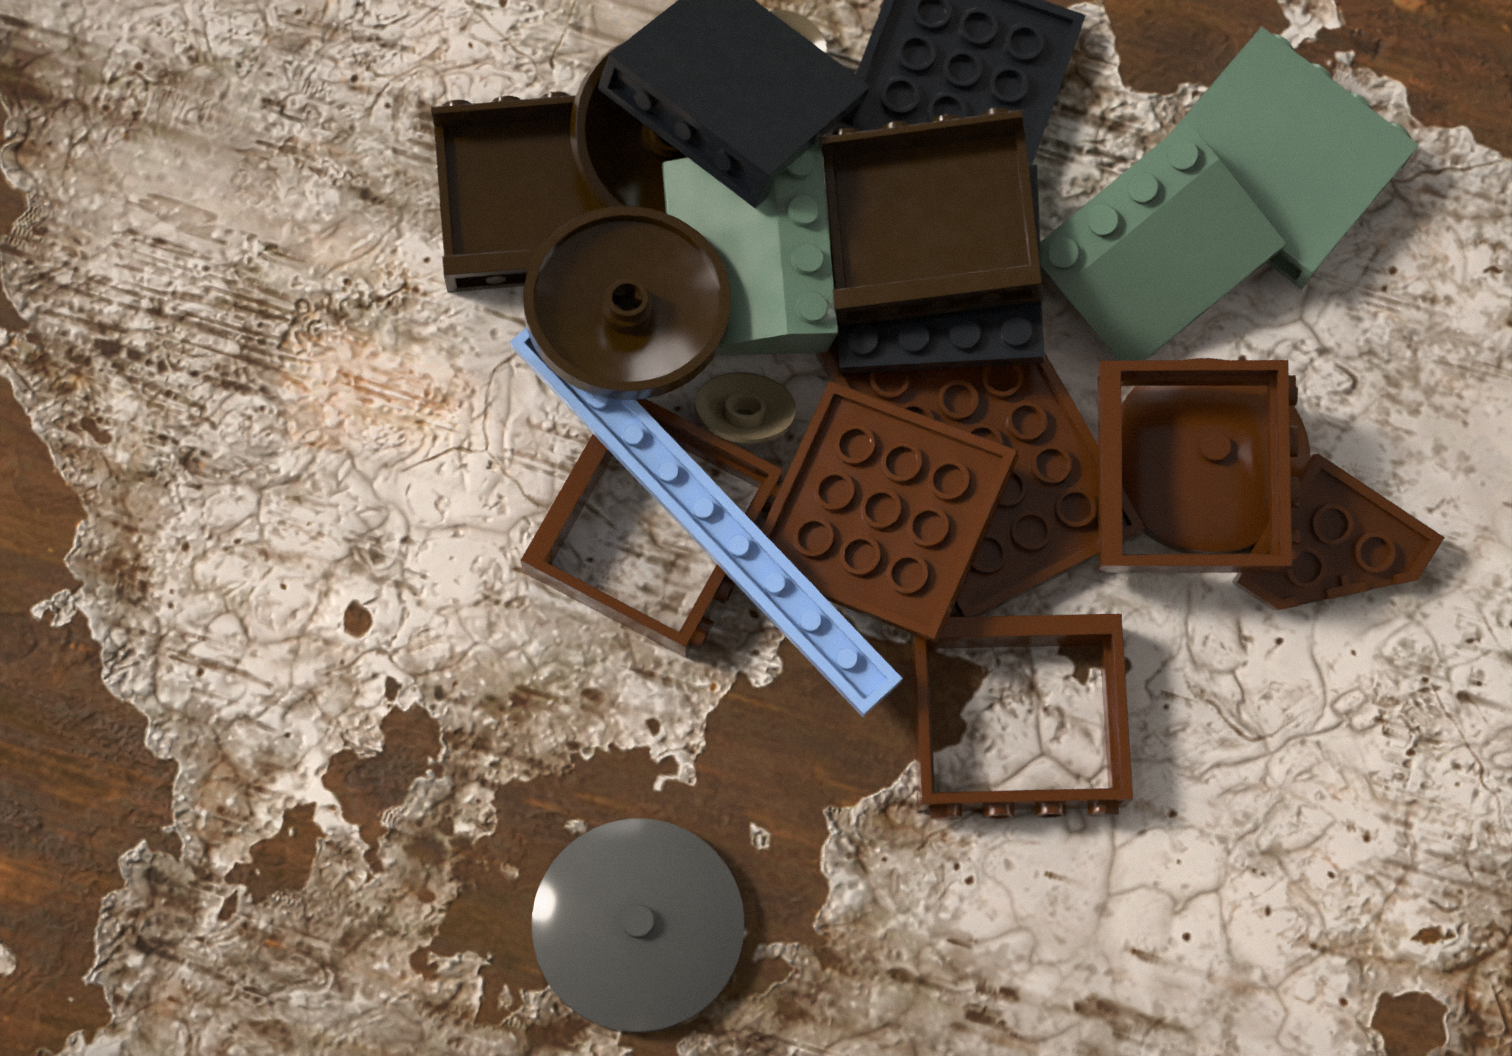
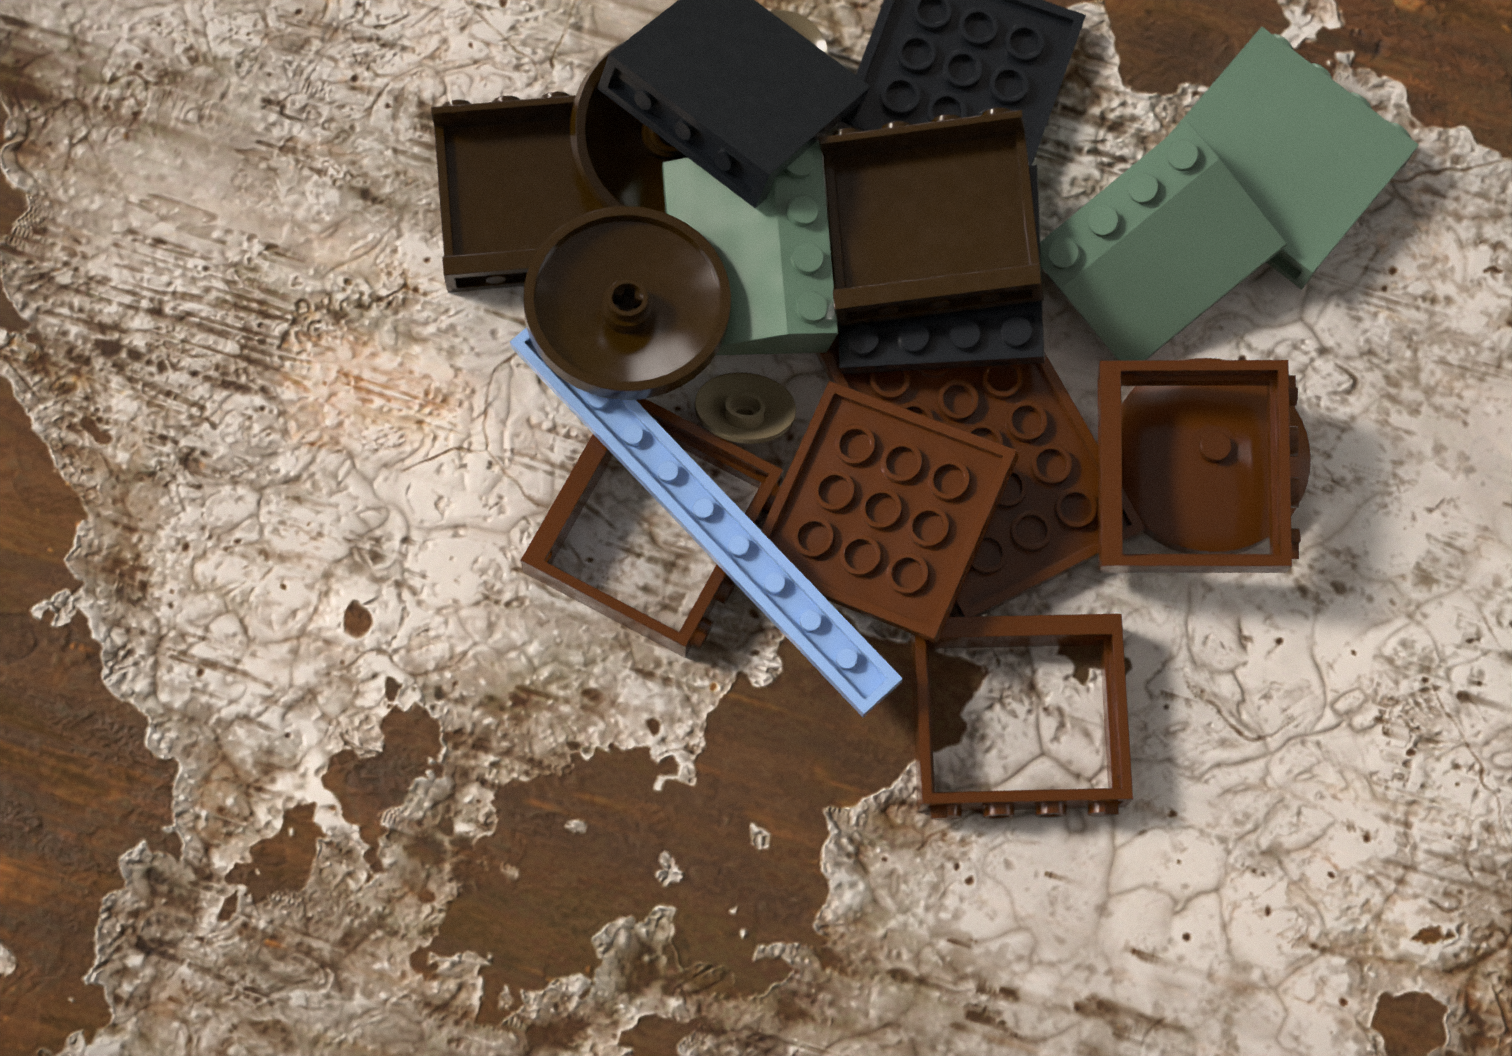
dark grey dish [532,819,744,1033] -> none
reddish brown plate [1232,454,1445,610] -> none

